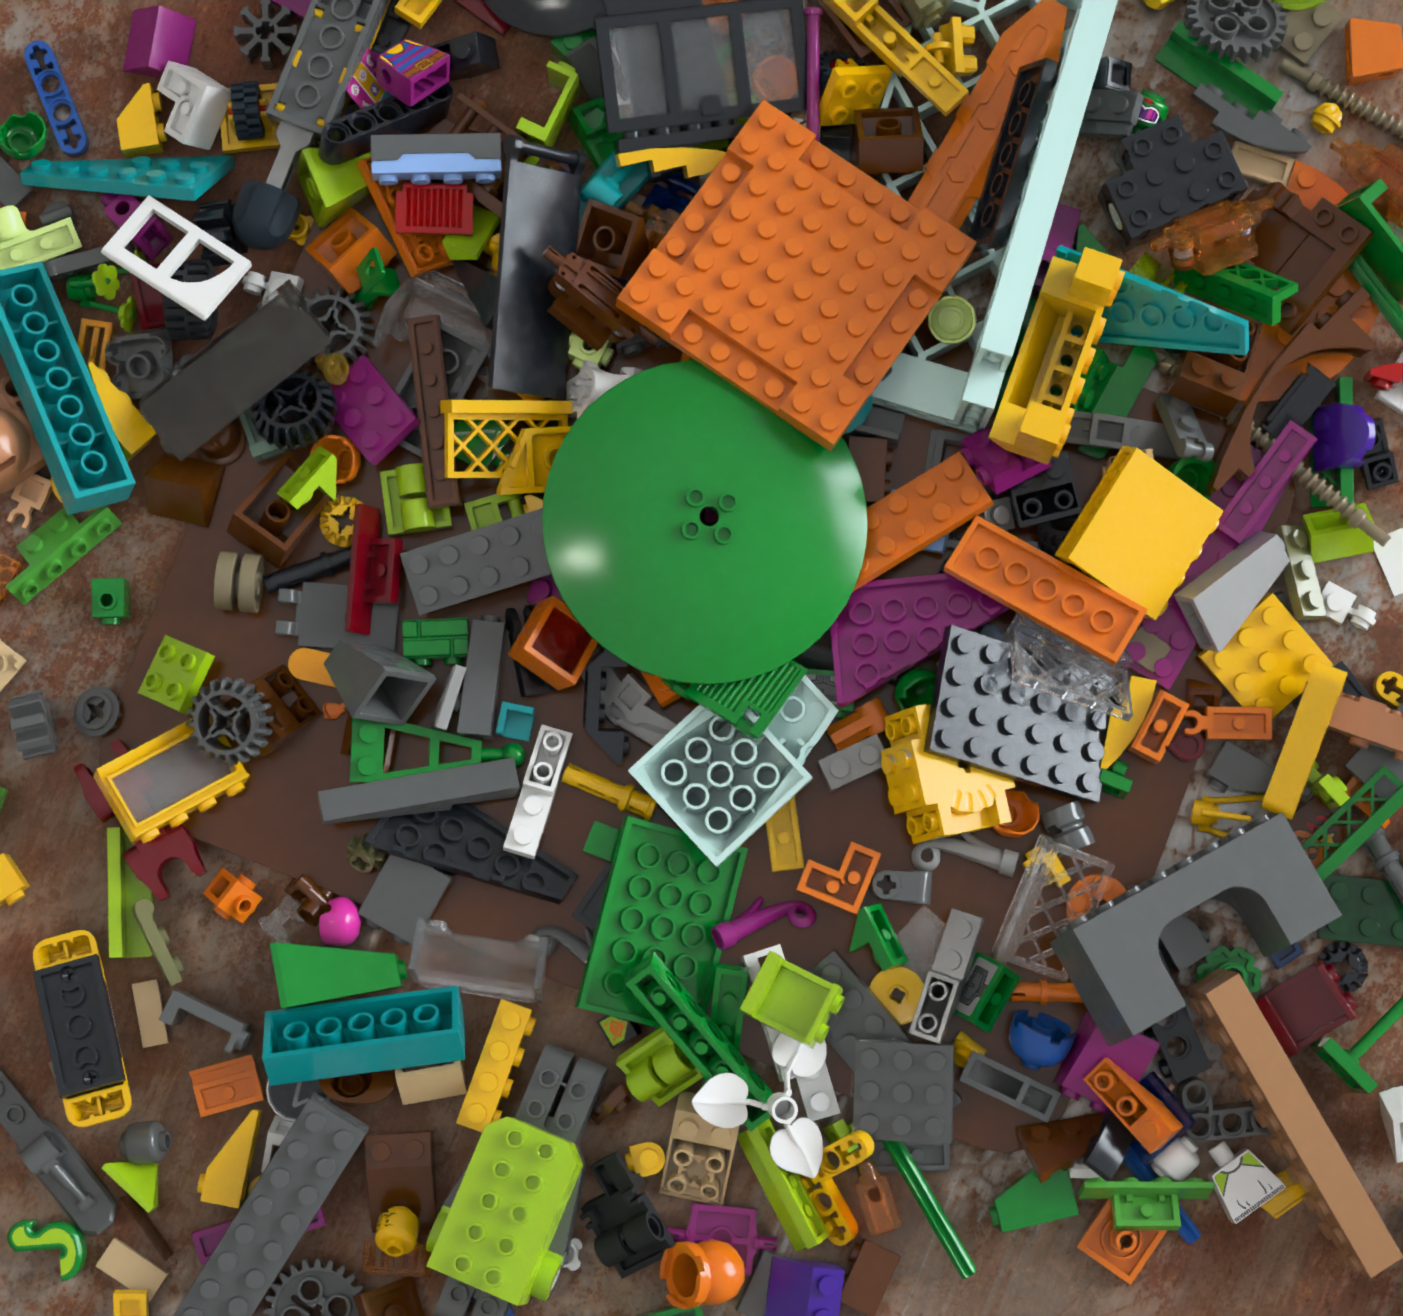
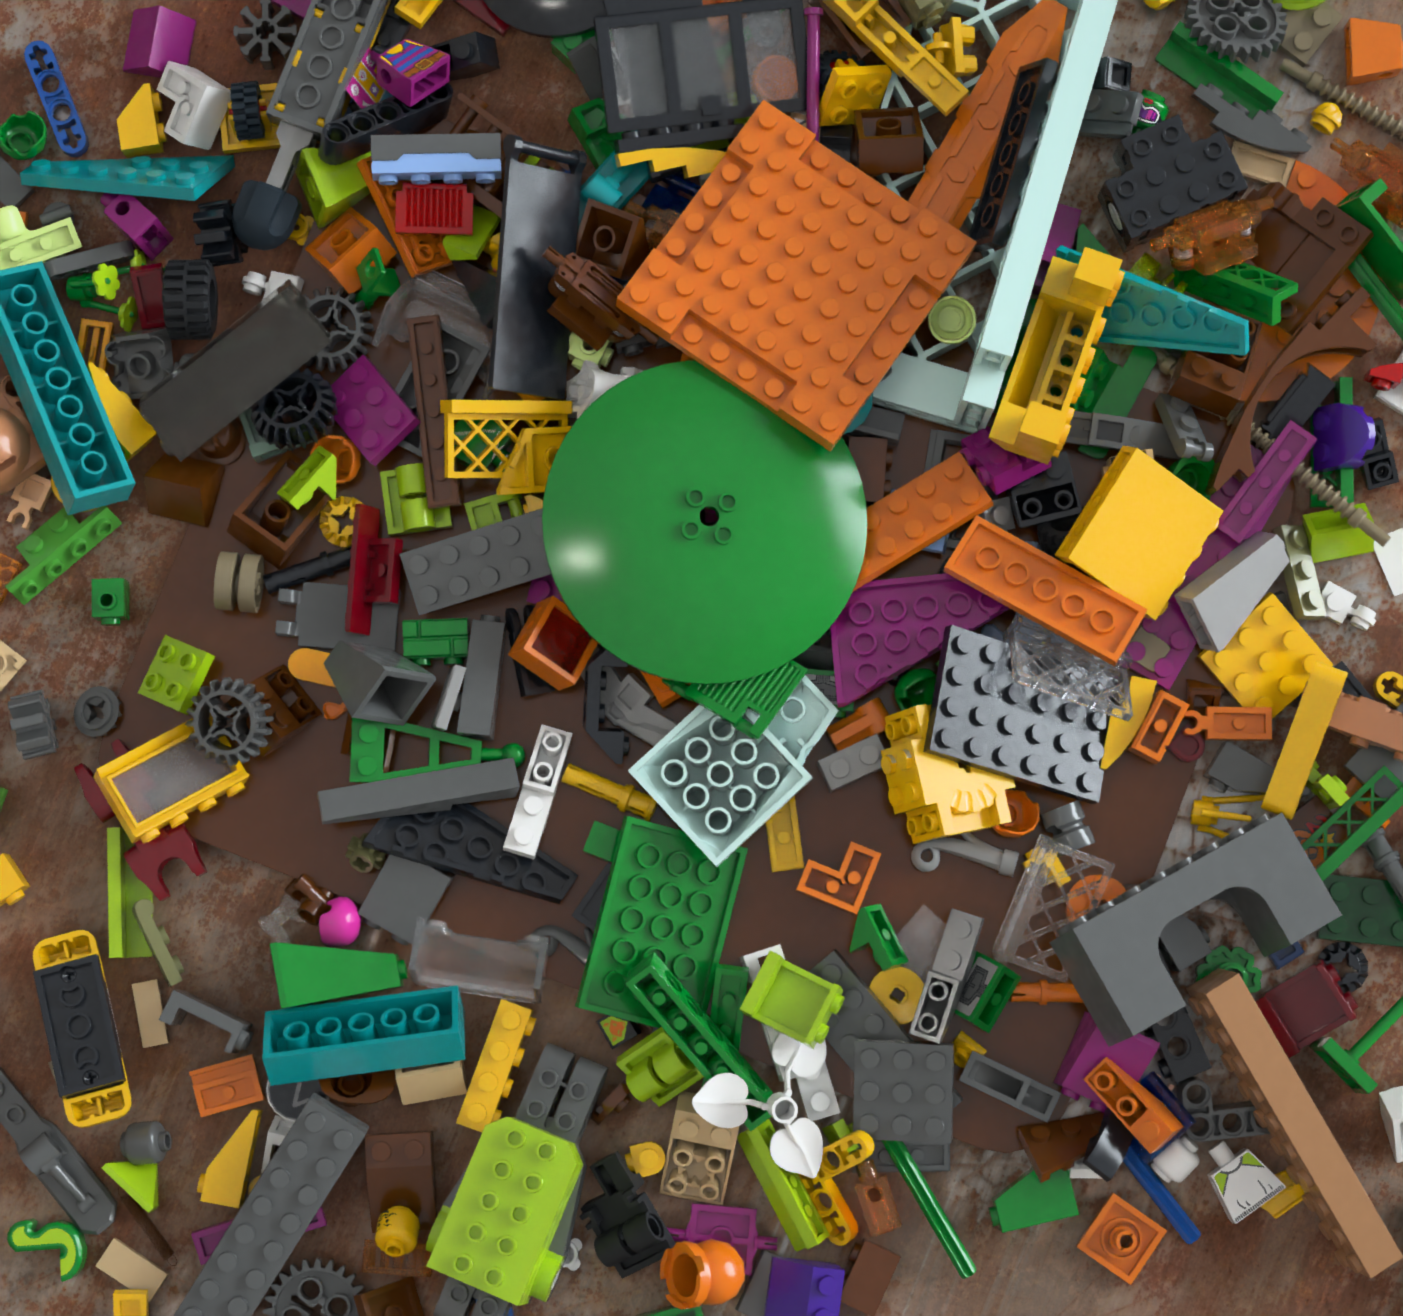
white window [101,196,252,321] -> none
orange brick [203,867,263,924] -> none
clear yellow plate [315,353,349,385] -> none
teal panel [496,701,536,742] -> none
lime panel [516,61,581,147] -> none
magenta plant [711,896,817,951] -> none
dark grey piece [869,870,932,905] -> none
blue cylinder [1008,1009,1076,1070] -> none
bright green bracket [1078,1177,1215,1230] -> none
green tile [1099,759,1133,800] -> none

